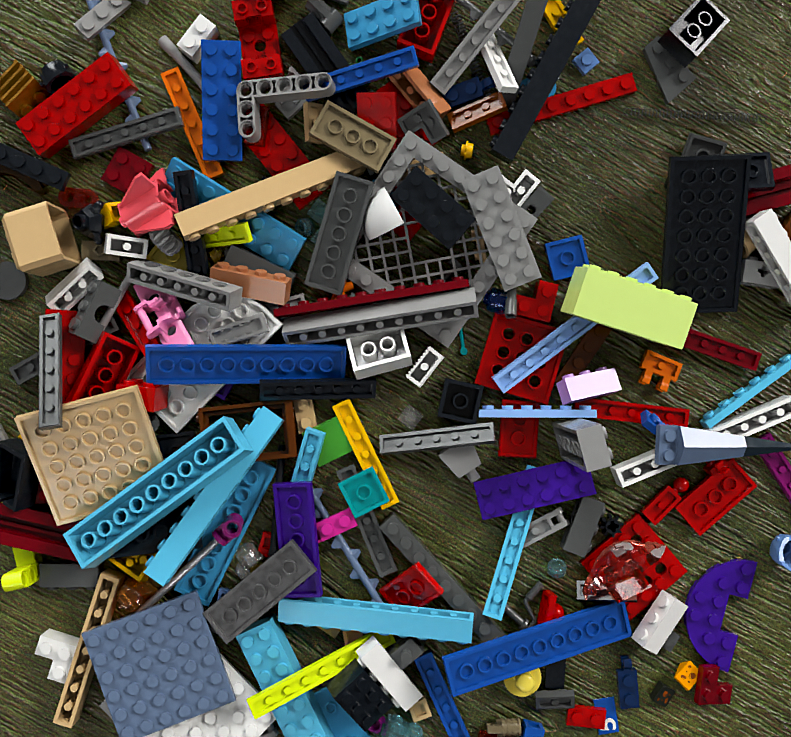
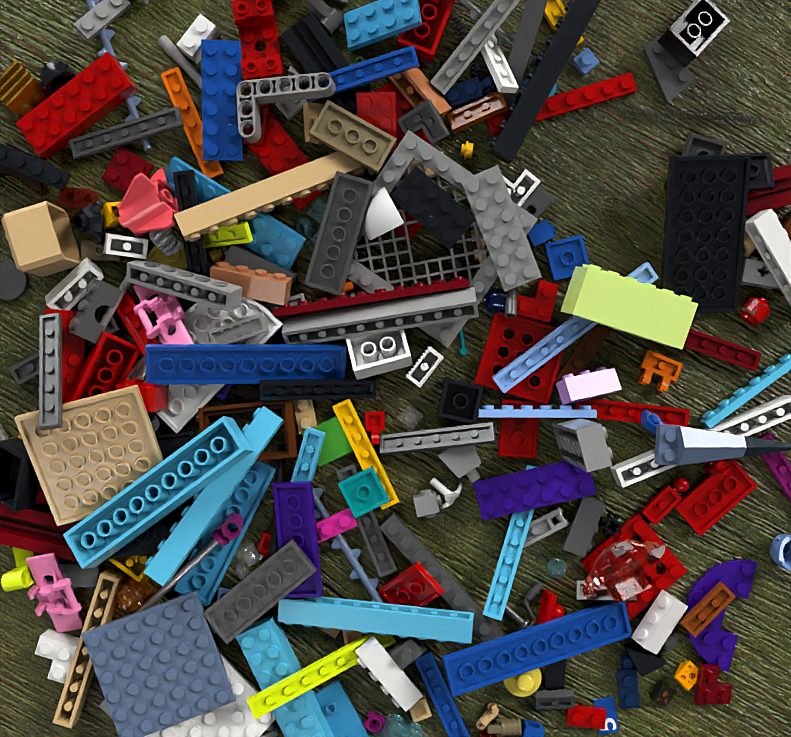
black brick [326,658,394,732] -> none
none -> bright pink piece [26,553,84,633]
none -> red plate [365,411,385,444]
none -> light grey brick [413,489,442,518]
none -> white plant [430,477,462,509]
none -> tan arm [476,702,499,730]
none -> blue brick [526,219,555,249]
none -> black slope [624,644,667,677]
none -> dark orange plate [679,581,736,637]
none -> red head [740,297,771,326]

